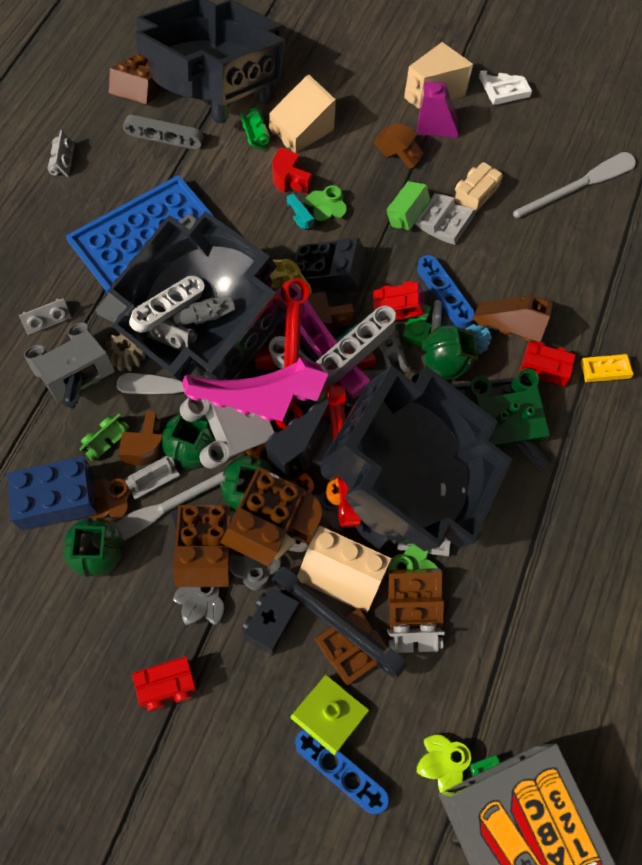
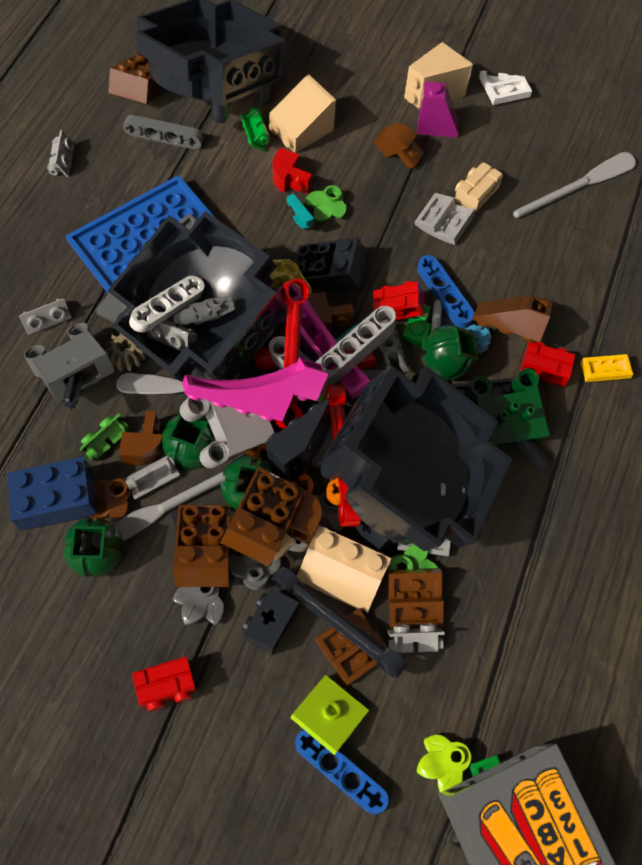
bright green brick [386,181,431,230] -> none

